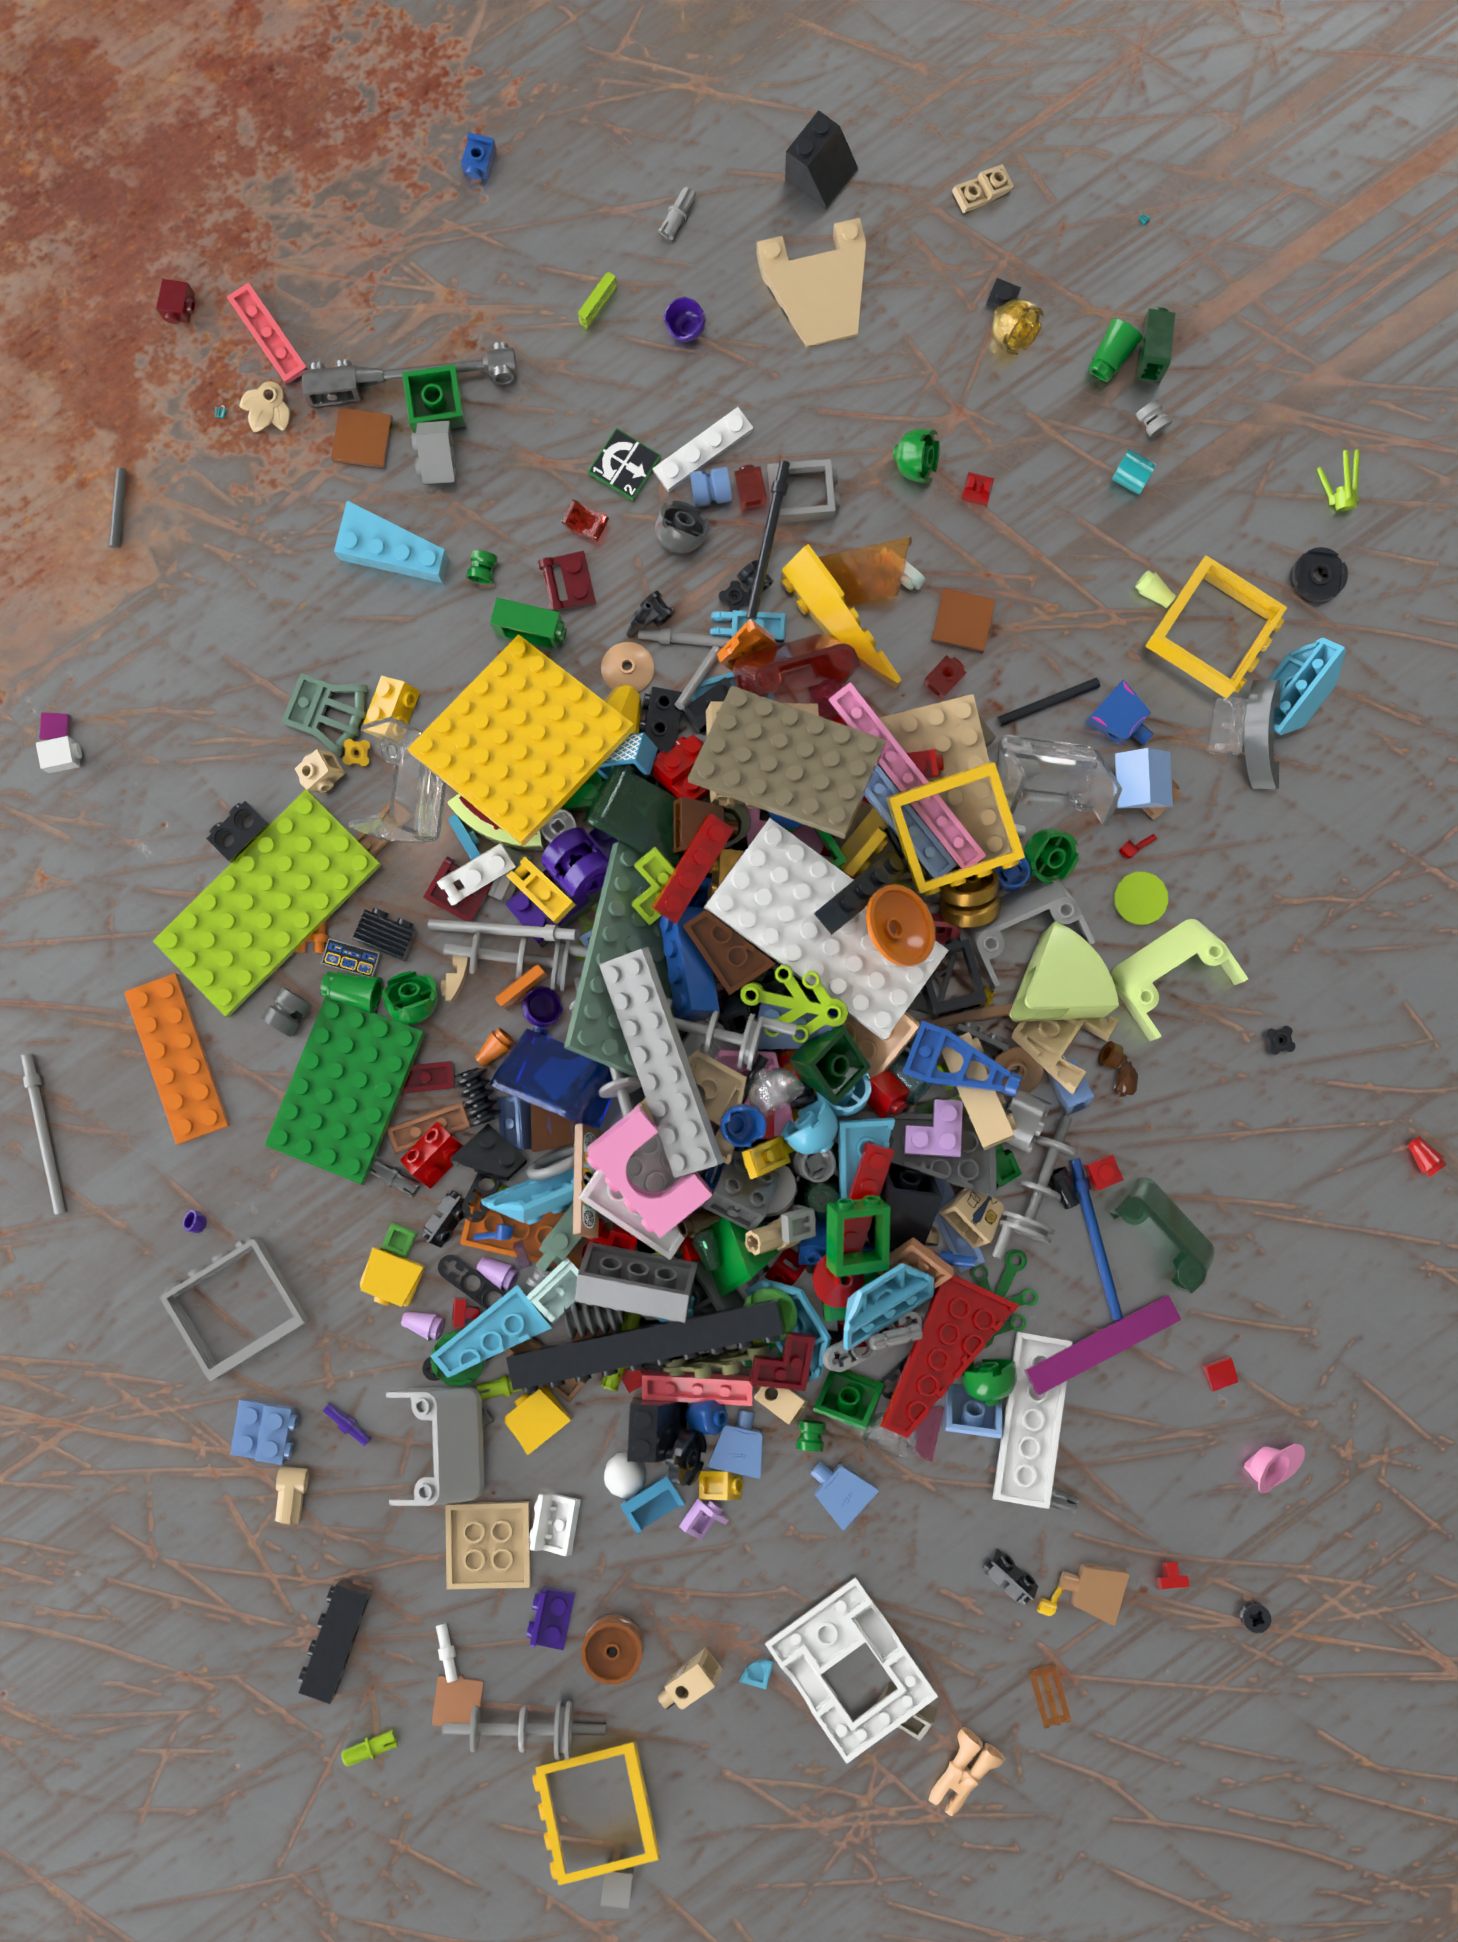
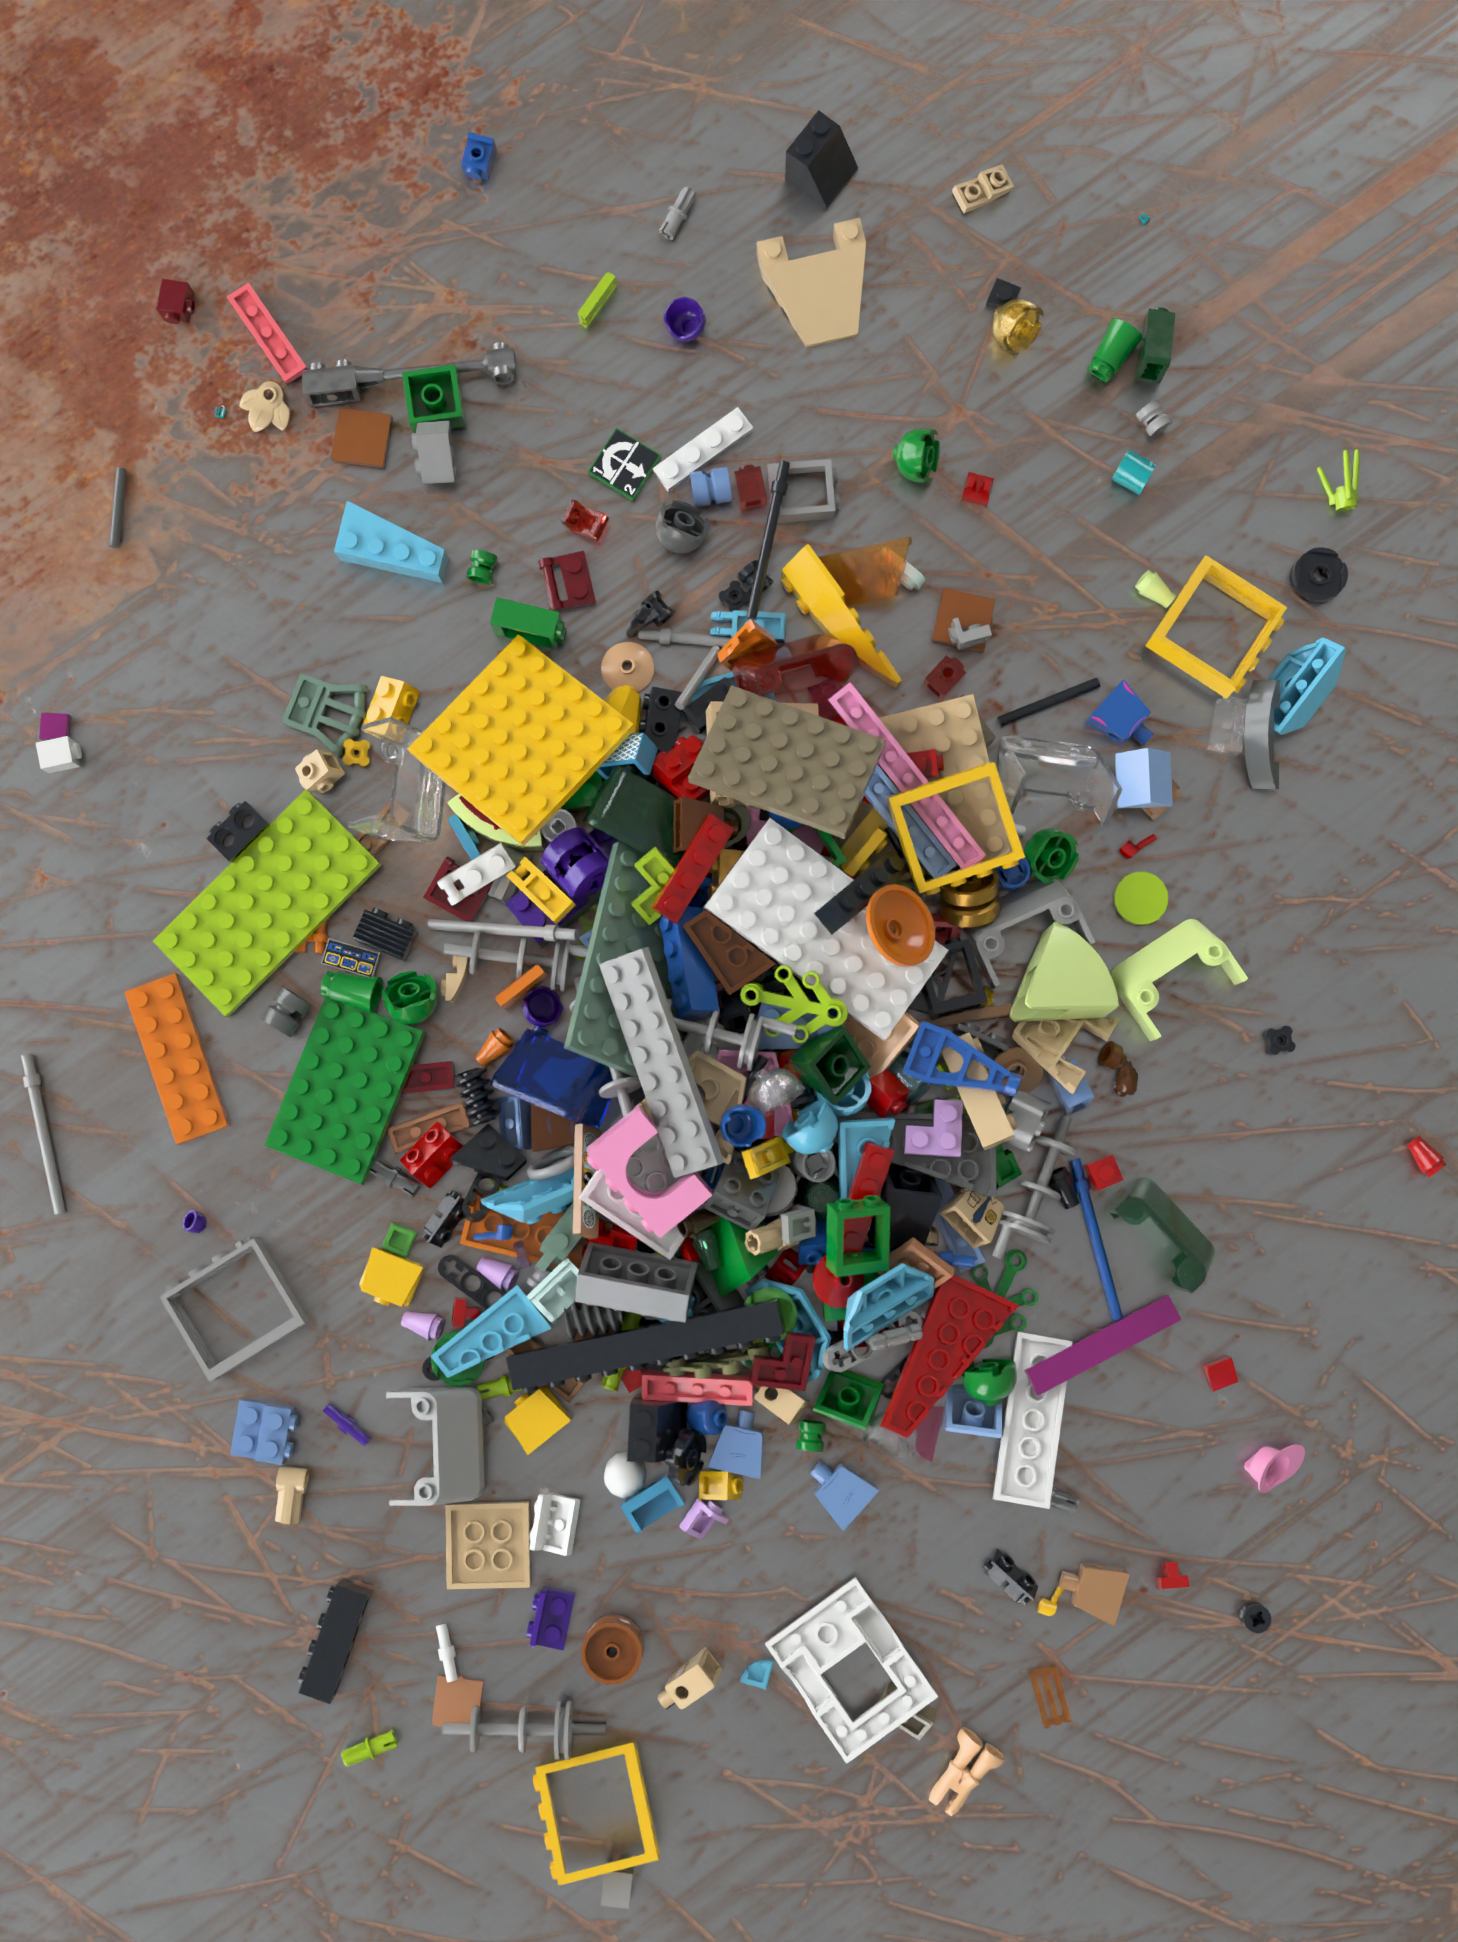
none -> light grey bracket [948,618,992,650]

